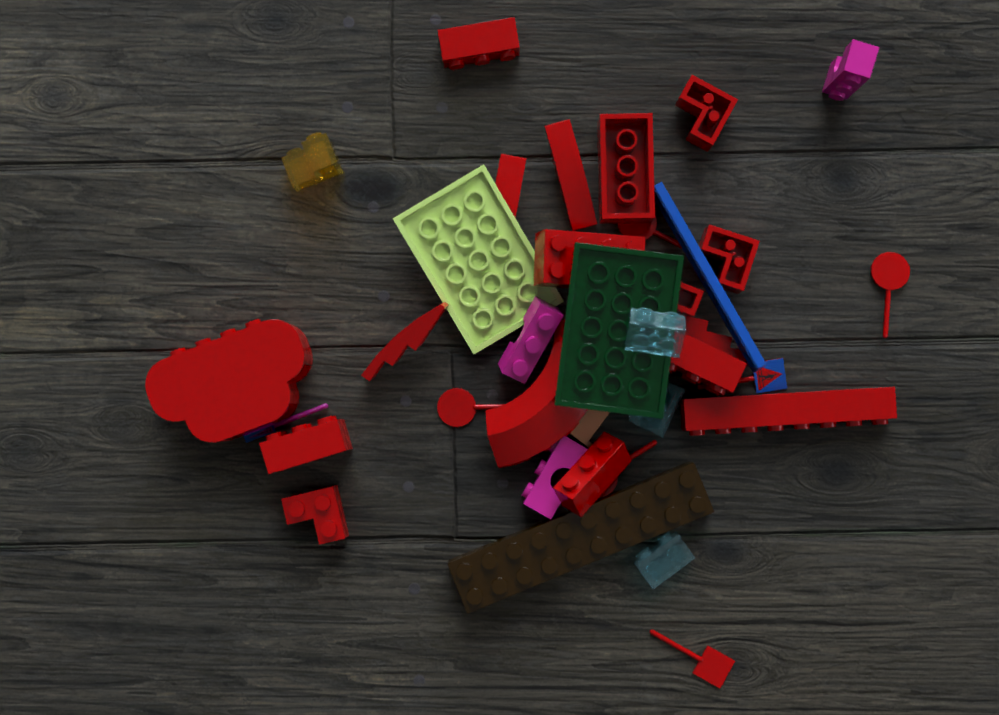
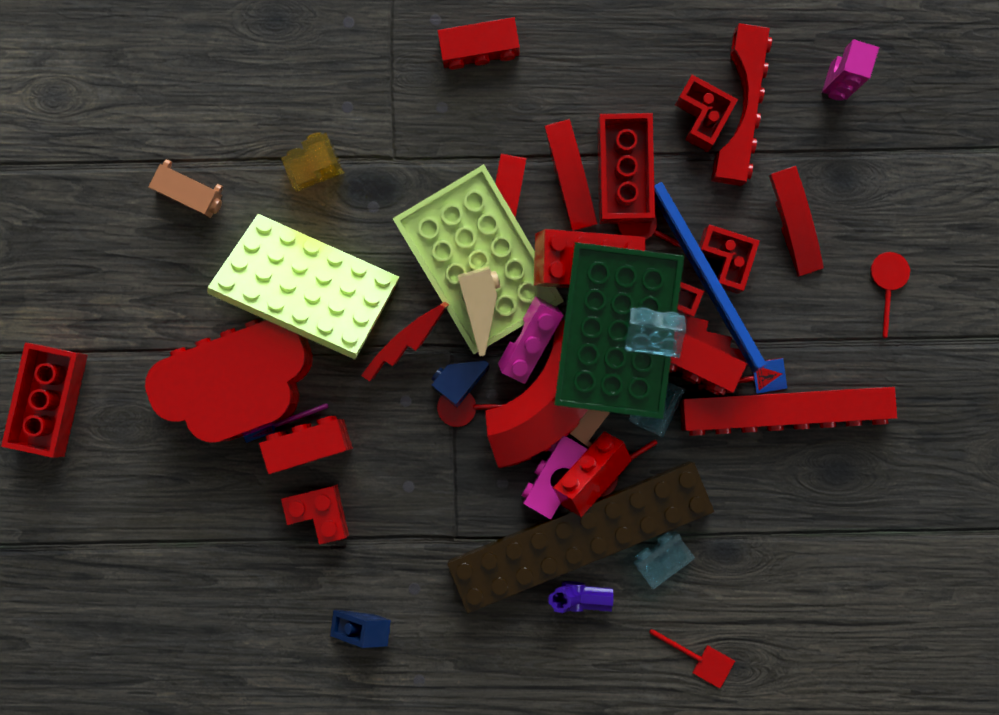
none -> red brick [1,342,88,458]
none -> nougat brick [149,159,223,218]
none -> yellowish green plate [208,214,399,359]
none -> dark blue slope [330,610,391,648]
none -> dark blue slope [431,361,490,408]
none -> tan slope [458,266,501,356]
none -> dark purple piece [549,581,614,613]
none -> red arch [711,23,772,186]
none -> red slope [769,166,824,277]

